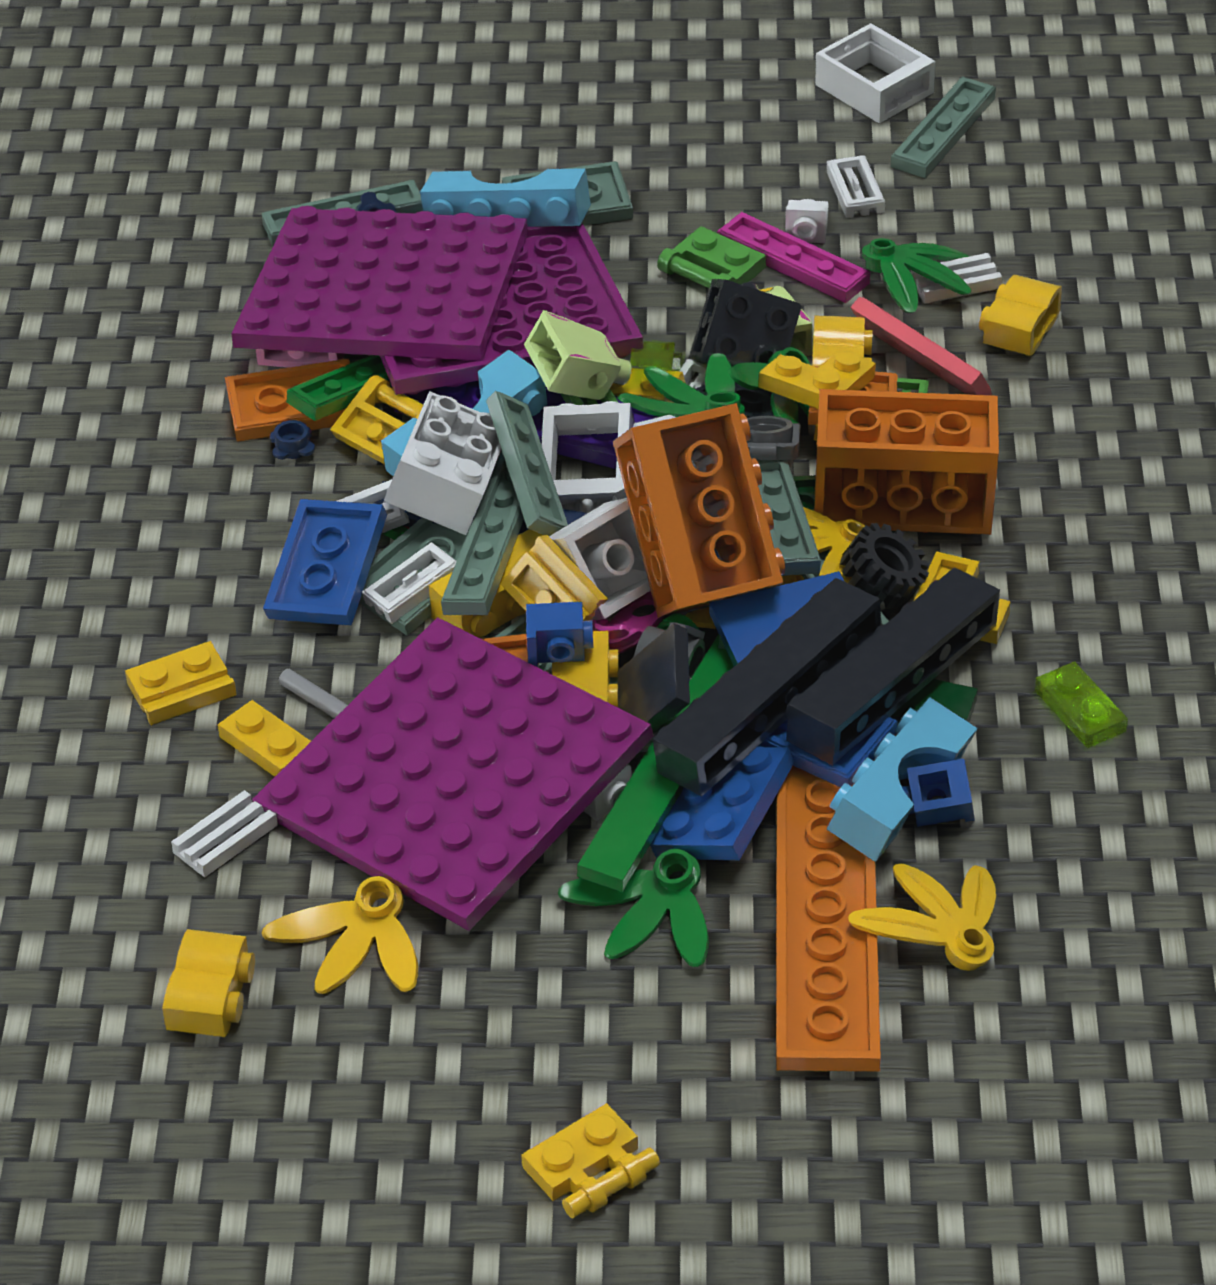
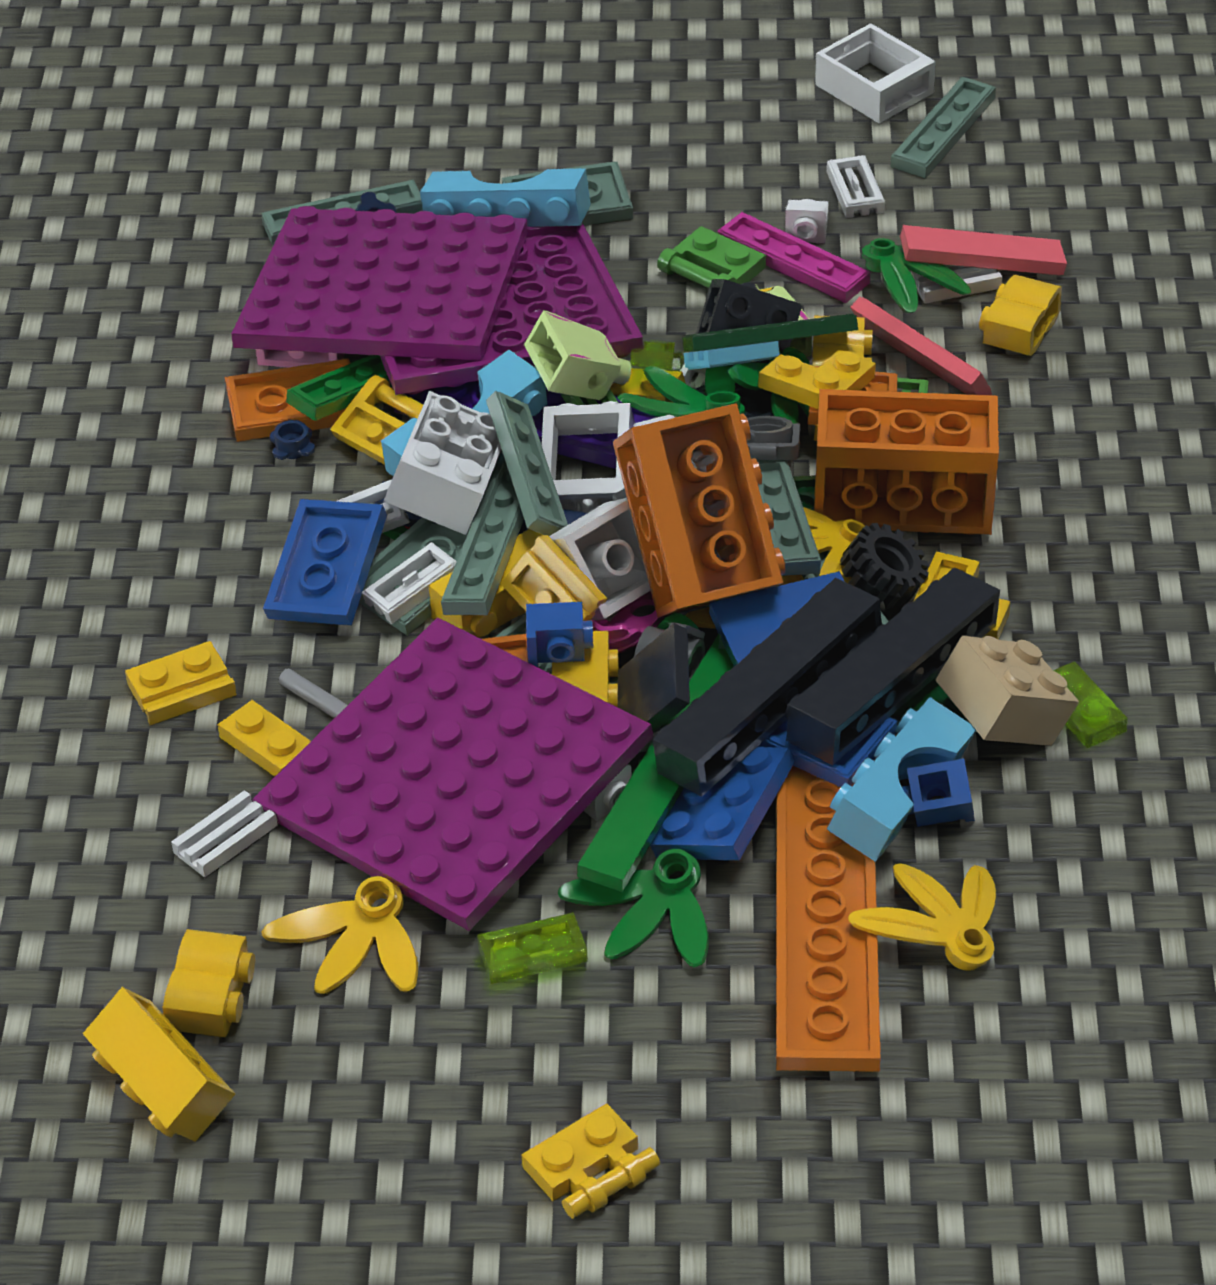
none -> yellow brick [83,987,235,1142]
none -> clear neon green plate [477,912,588,985]
none -> dark green tile [682,313,858,352]
none -> medium azure tile [684,341,780,370]
none -> coral tile [900,225,1067,275]
none -> tan brick [936,636,1079,746]

